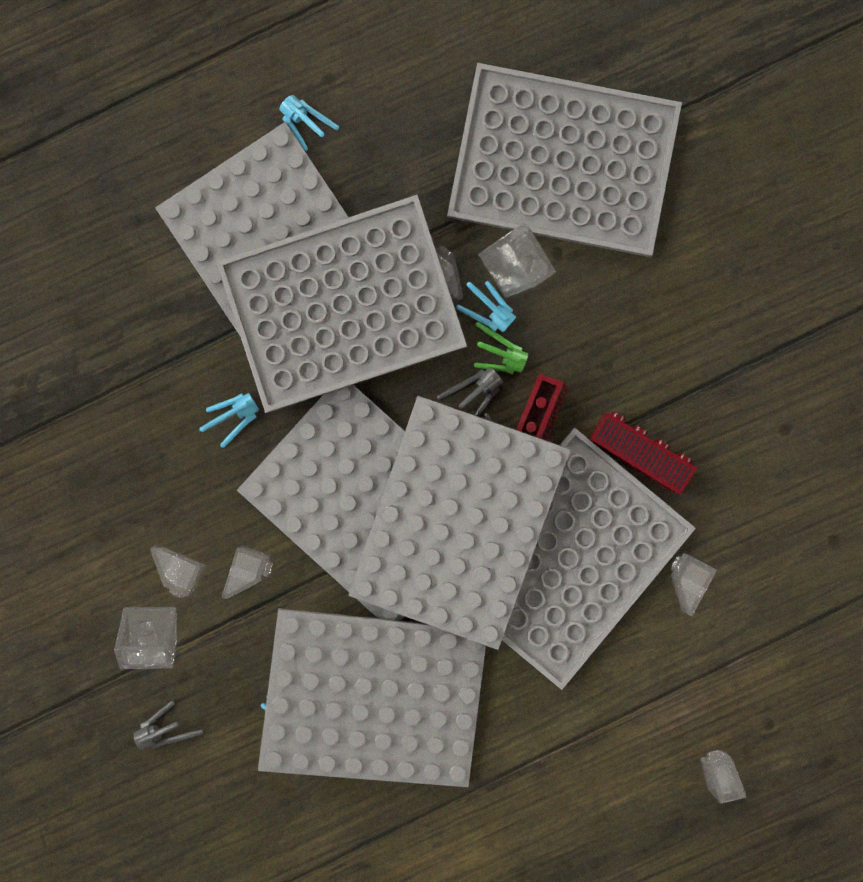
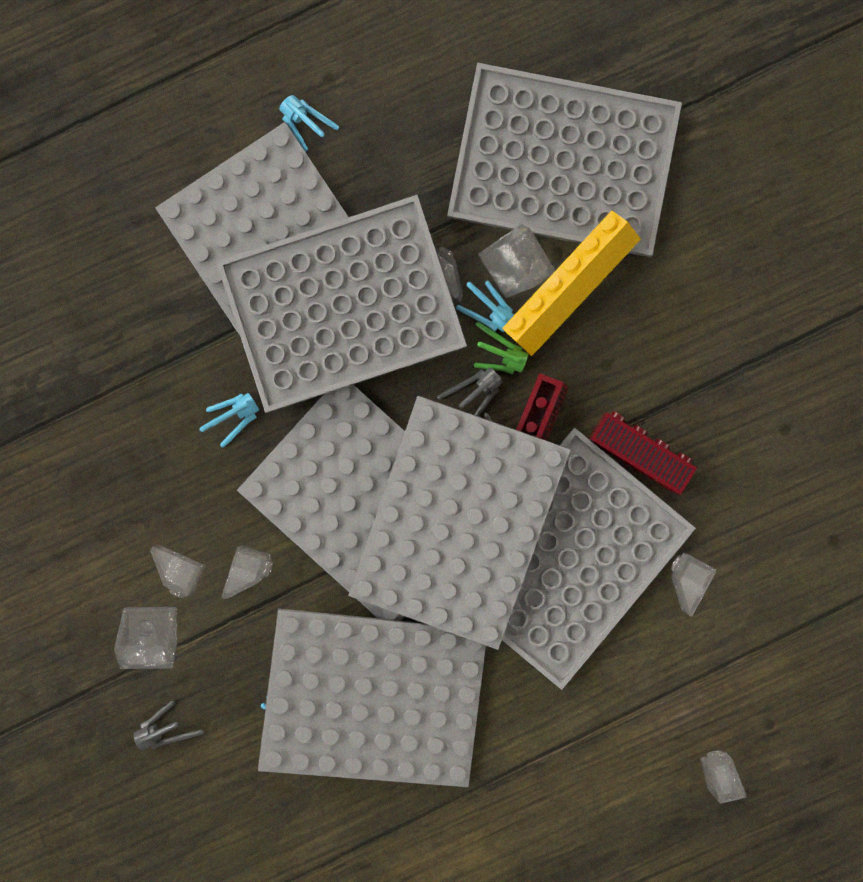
none -> yellow brick [502,211,641,356]

